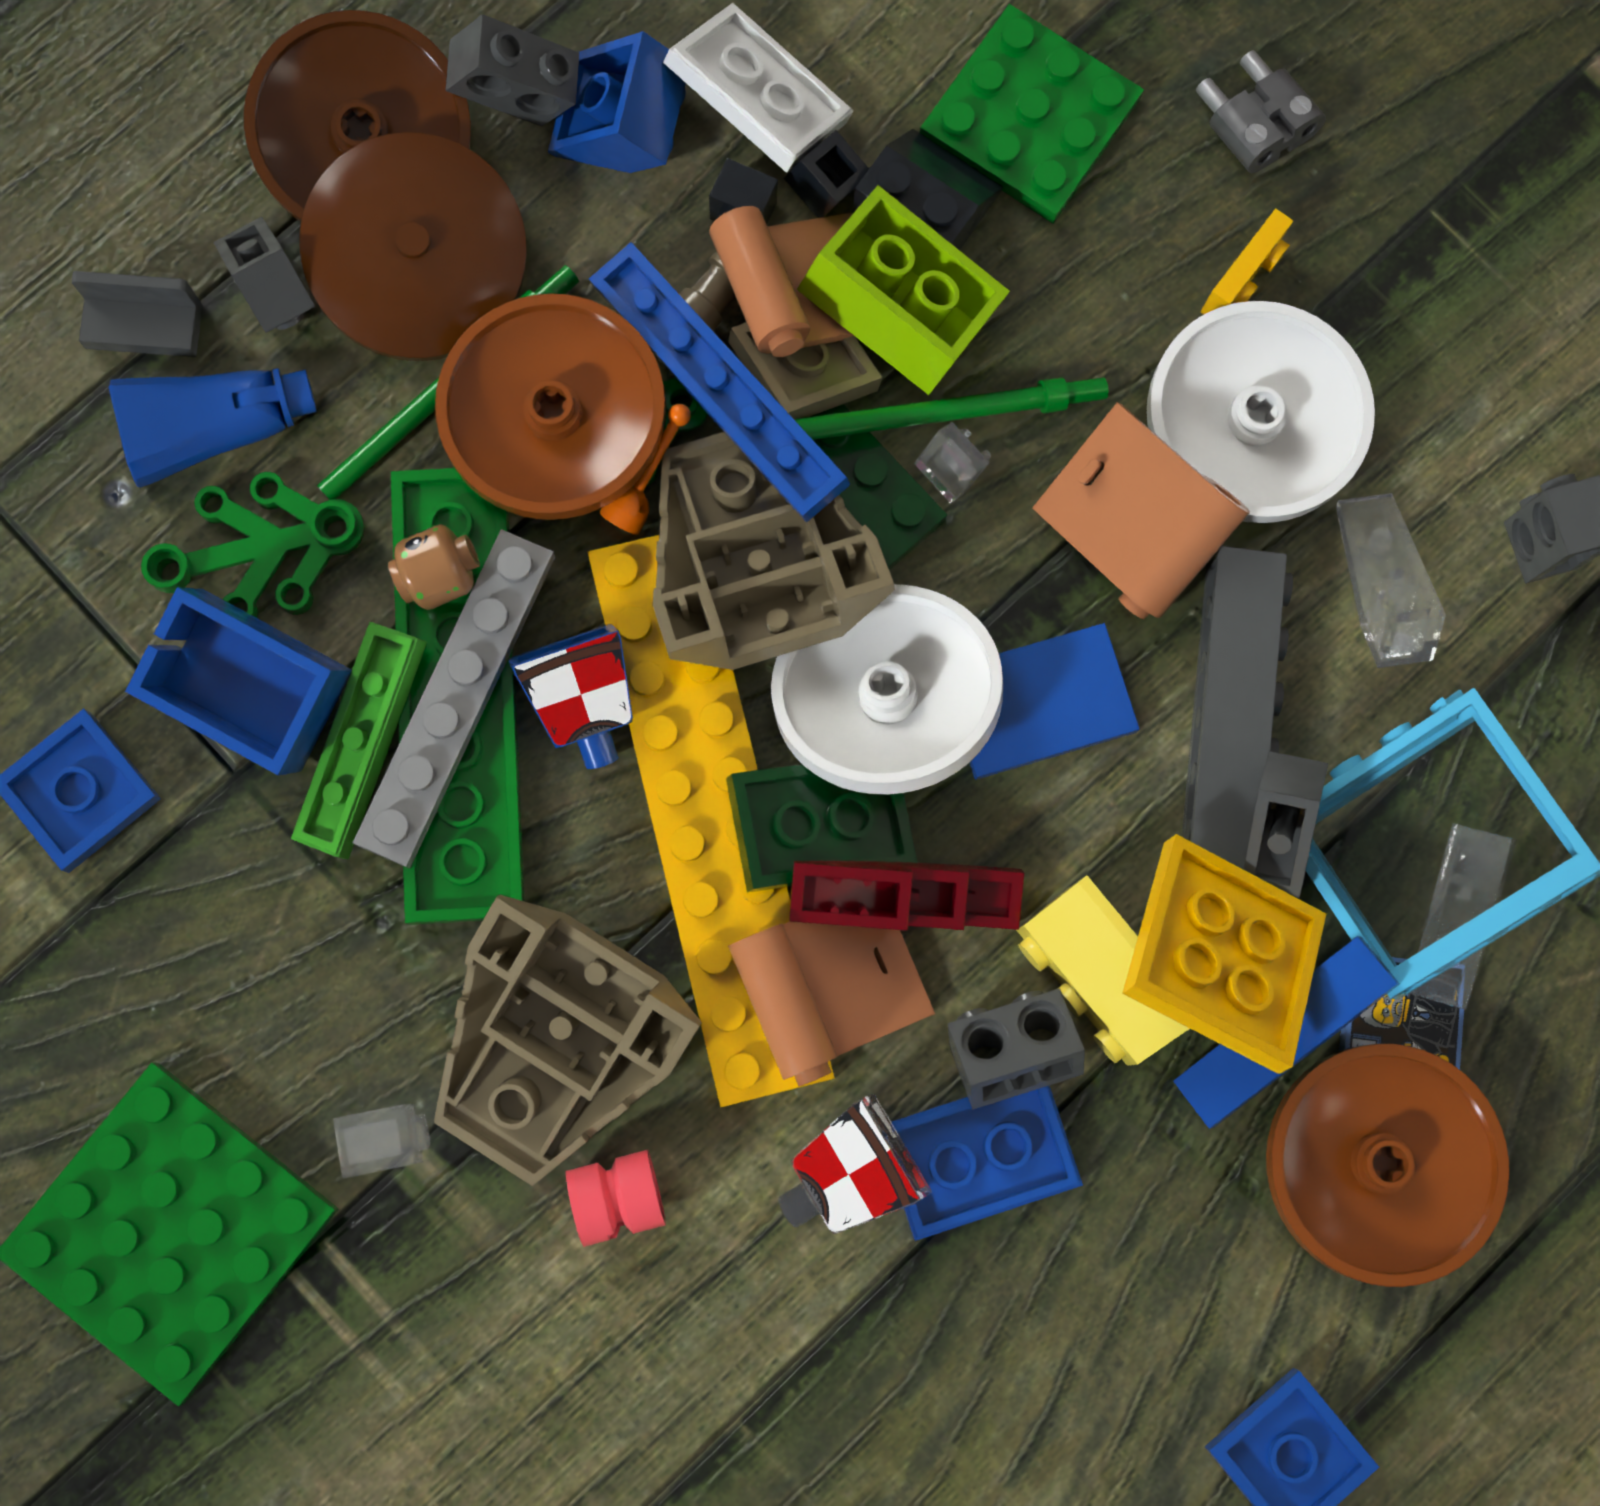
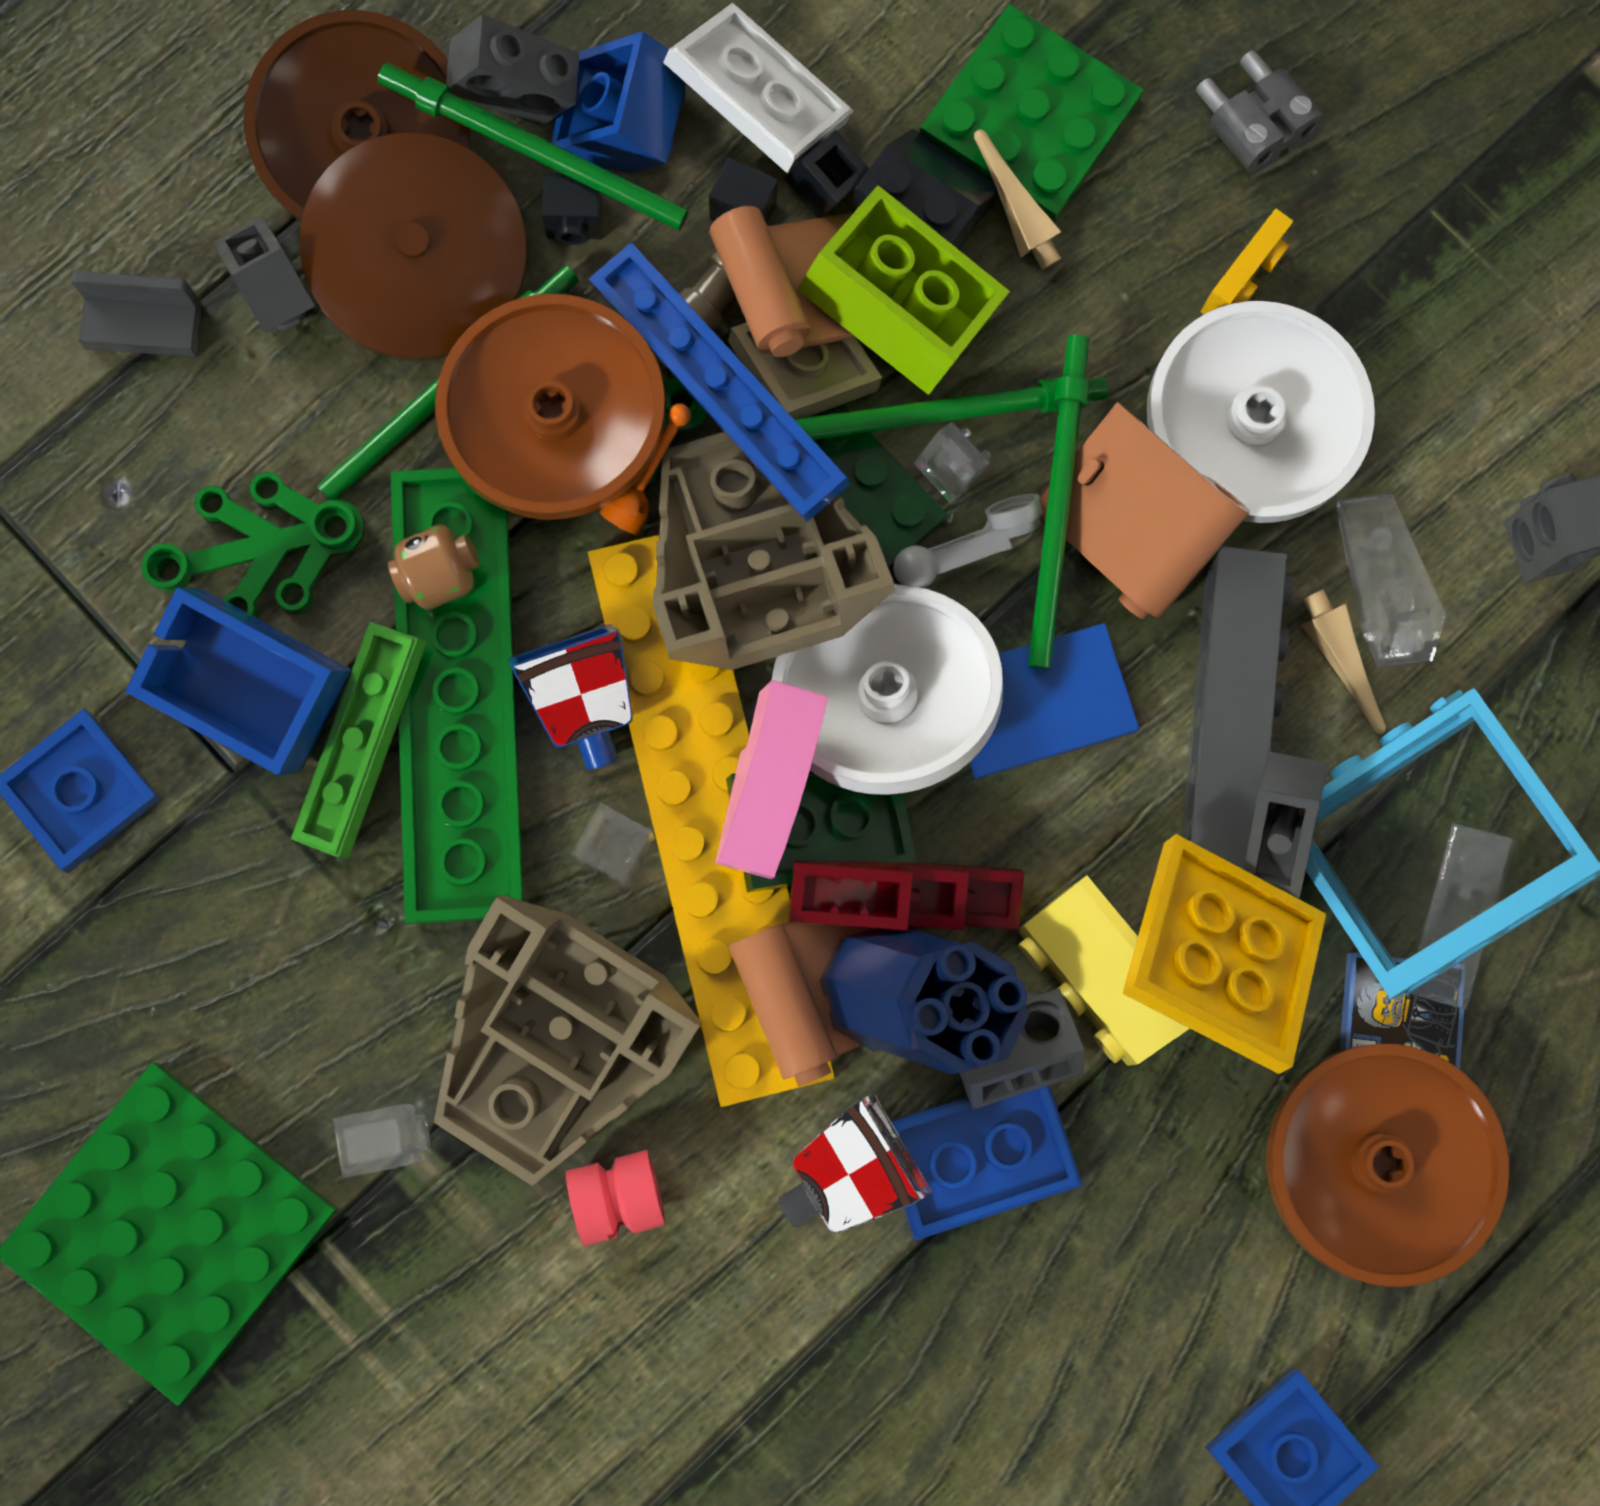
blue piece [109,368,317,488] -> none
light grey plate [353,529,555,869] -> none
blue tile [1173,936,1400,1129] -> none
none -> green bar [377,62,689,231]
none -> black plate [542,173,603,245]
none -> clear brick [571,802,655,889]
none -> bright pink slope [715,680,828,879]
none -> dark blue brick [819,928,1029,1074]
none -> light grey piece [893,493,1044,588]
none -> tan piece [974,129,1061,270]
none -> green bar [1028,334,1090,670]
none -> tan piece [1300,589,1386,734]

